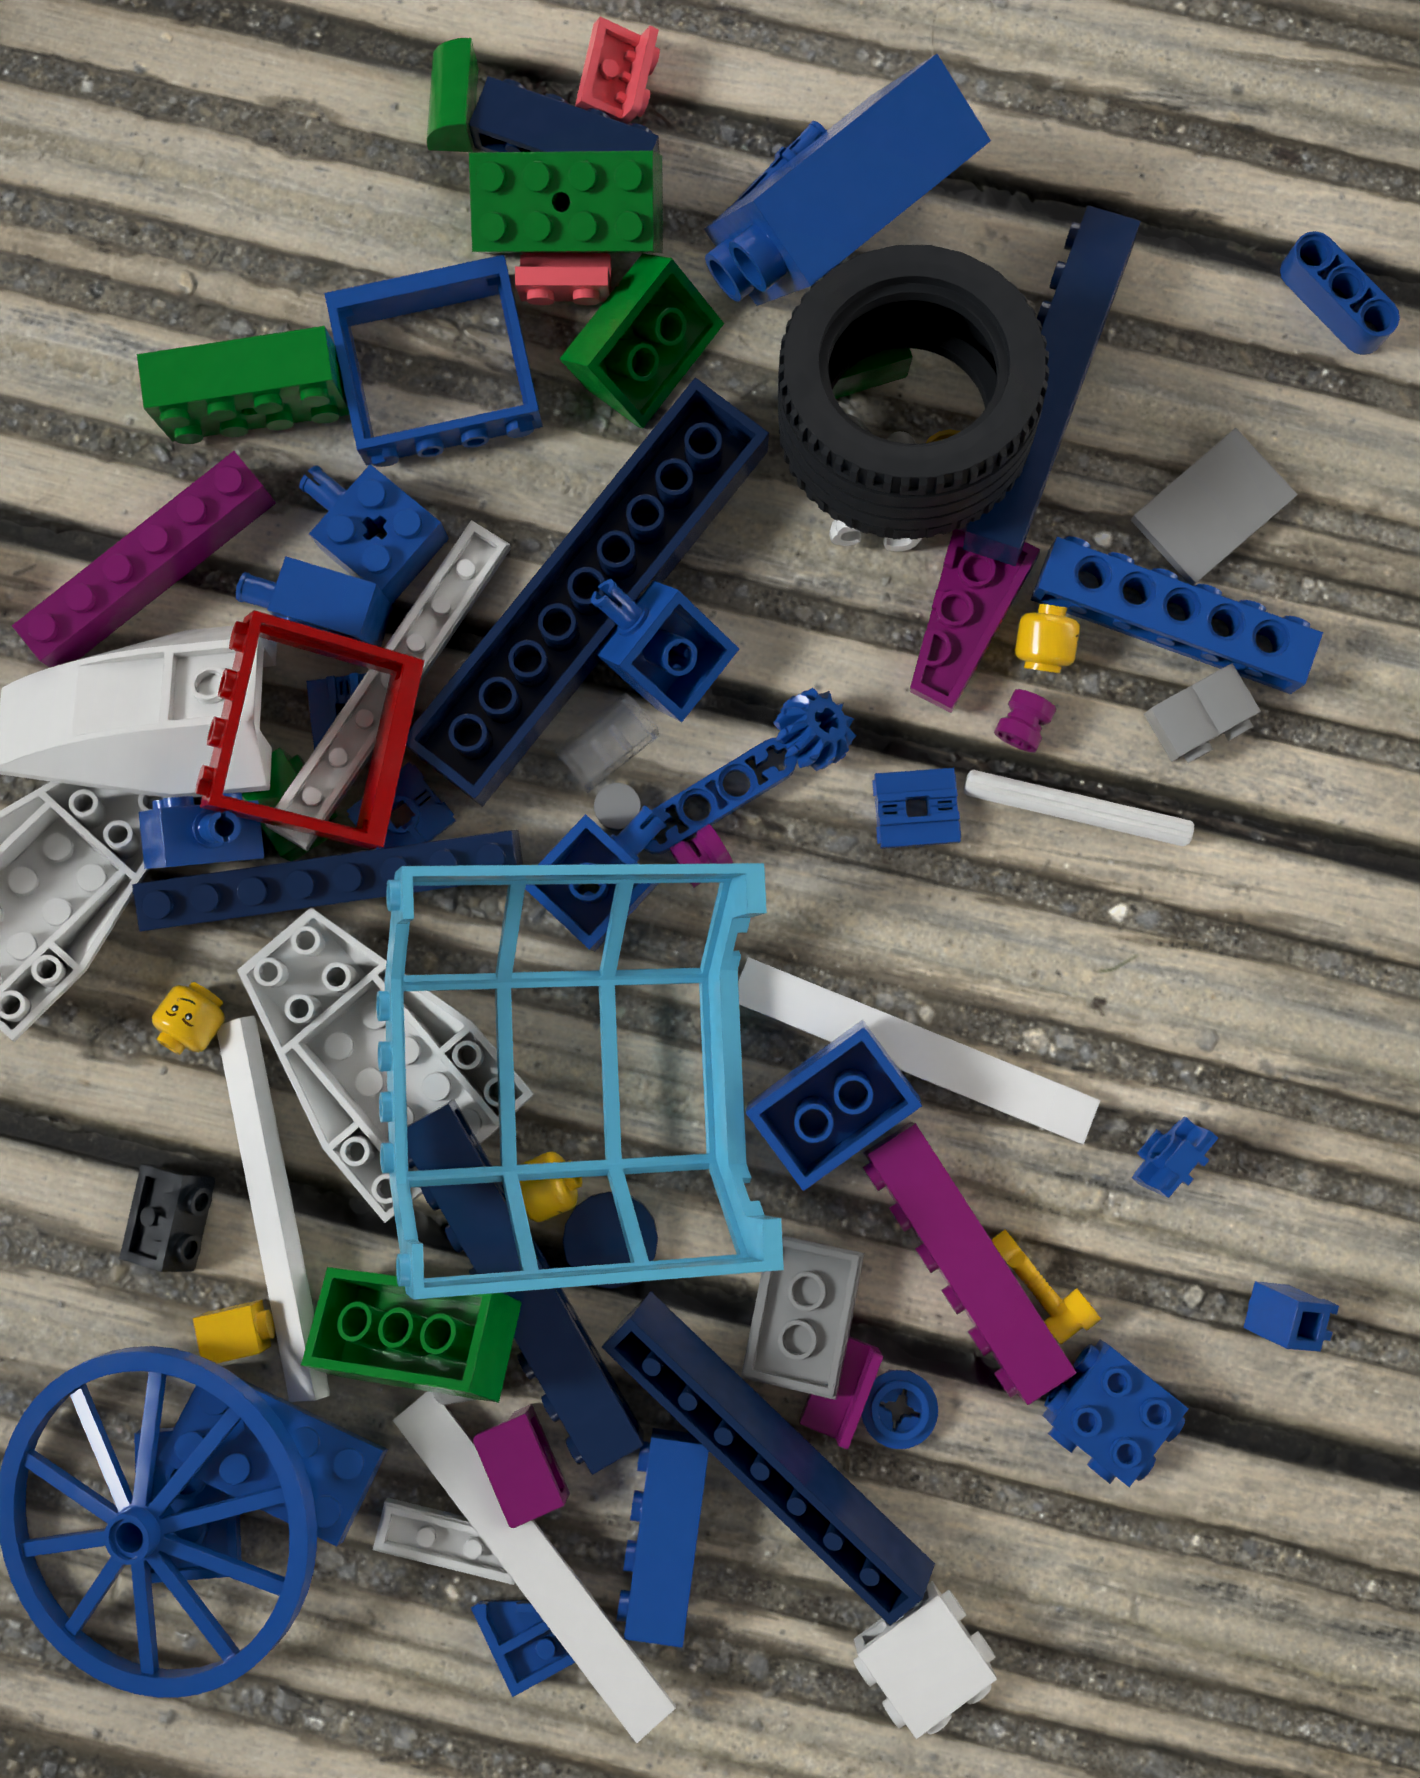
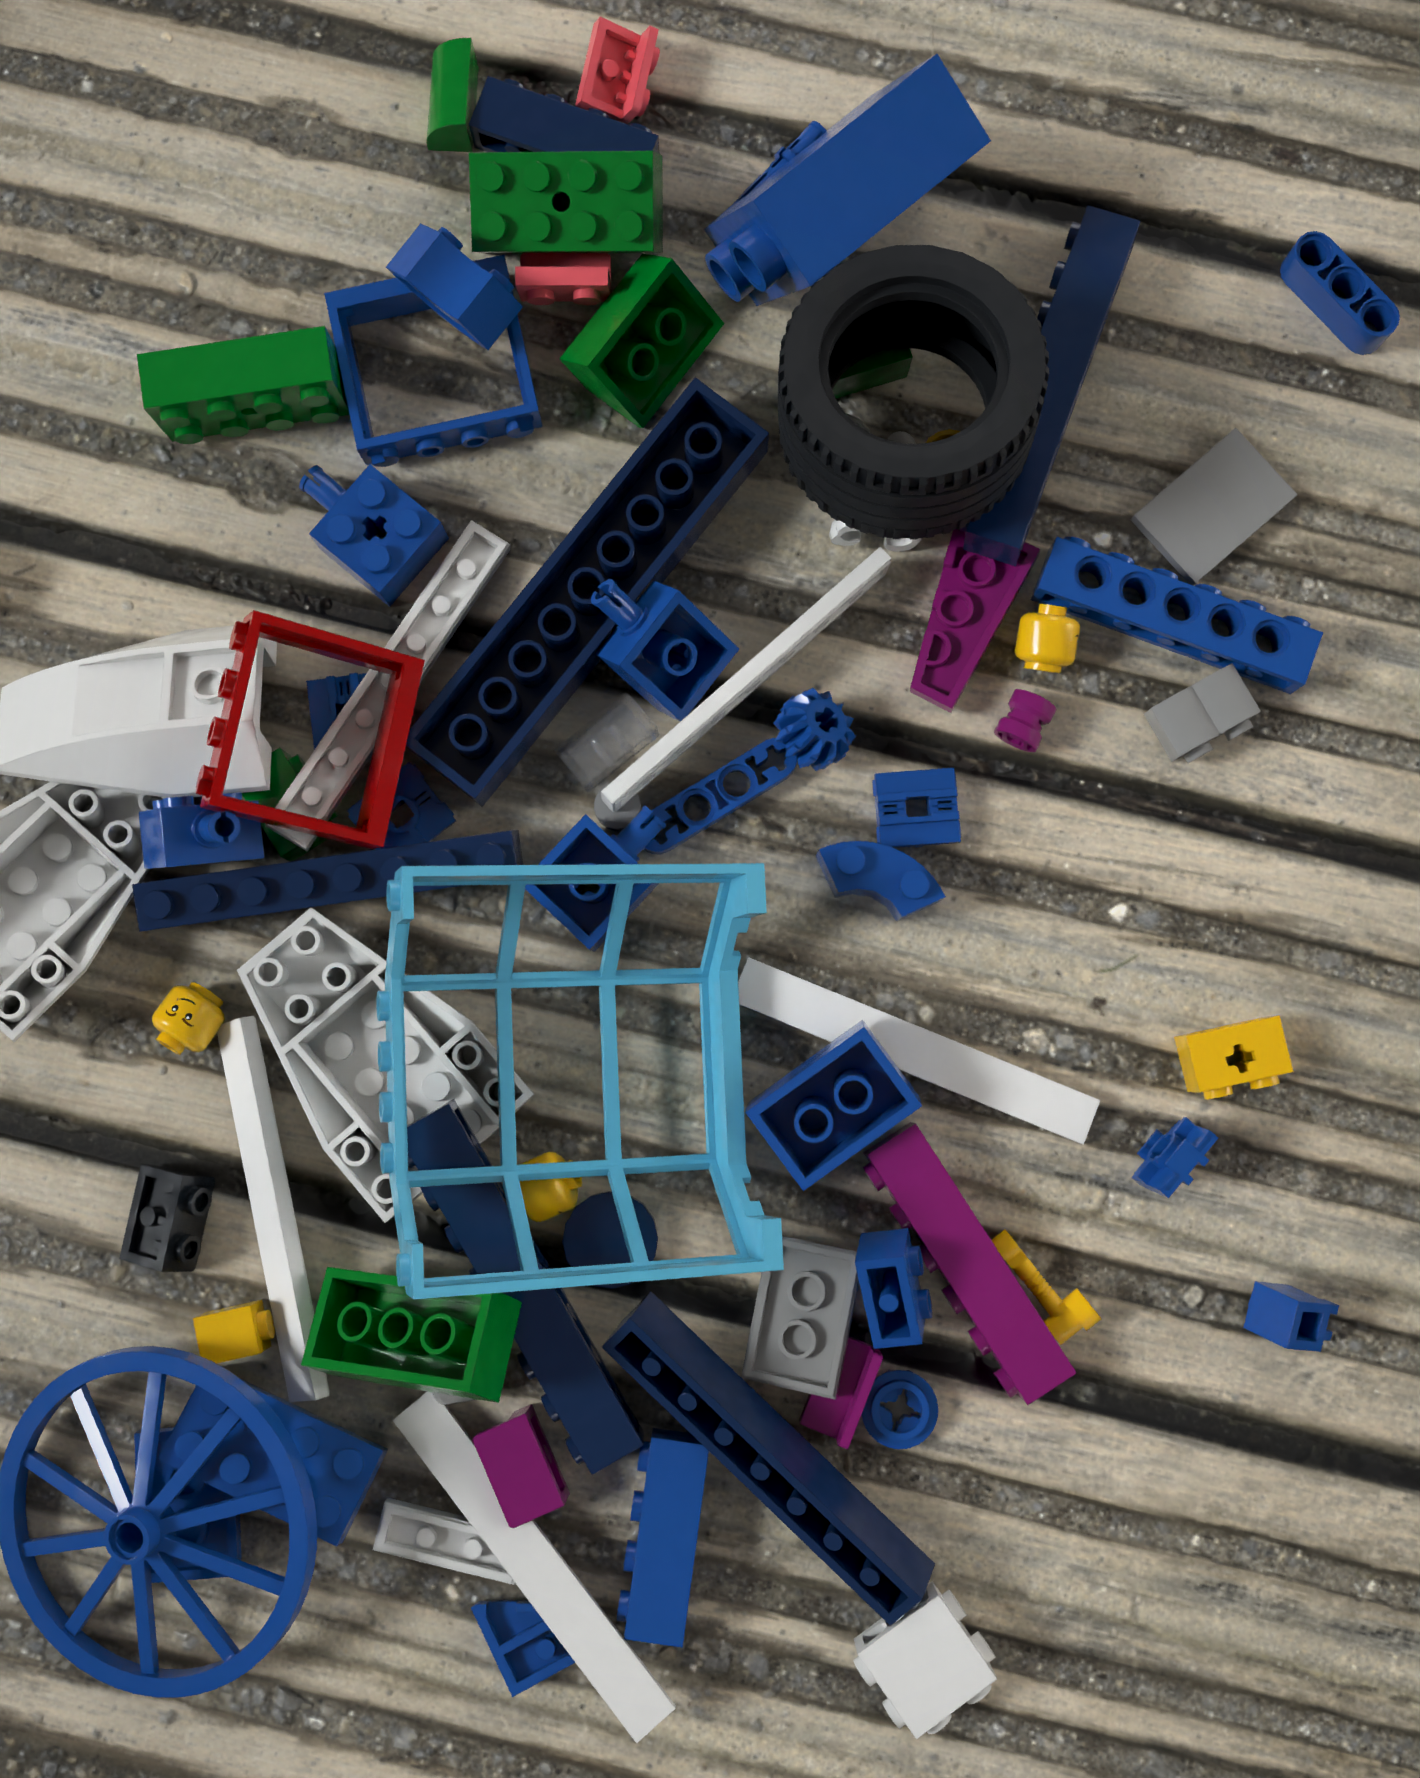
magenta brick [12,451,276,668] -> none
blue brick [236,556,394,647] -> none
magenta wheel [669,824,734,888] -> none
white axle [964,770,1194,846] -> none
blue brick [1042,1339,1189,1488] -> none
none -> blue brick [386,223,523,350]
none -> white tile [601,546,891,812]
none -> blue brick [816,841,946,921]
none -> blue brick [855,1228,933,1349]
none -> yellow brick [1174,1015,1294,1100]

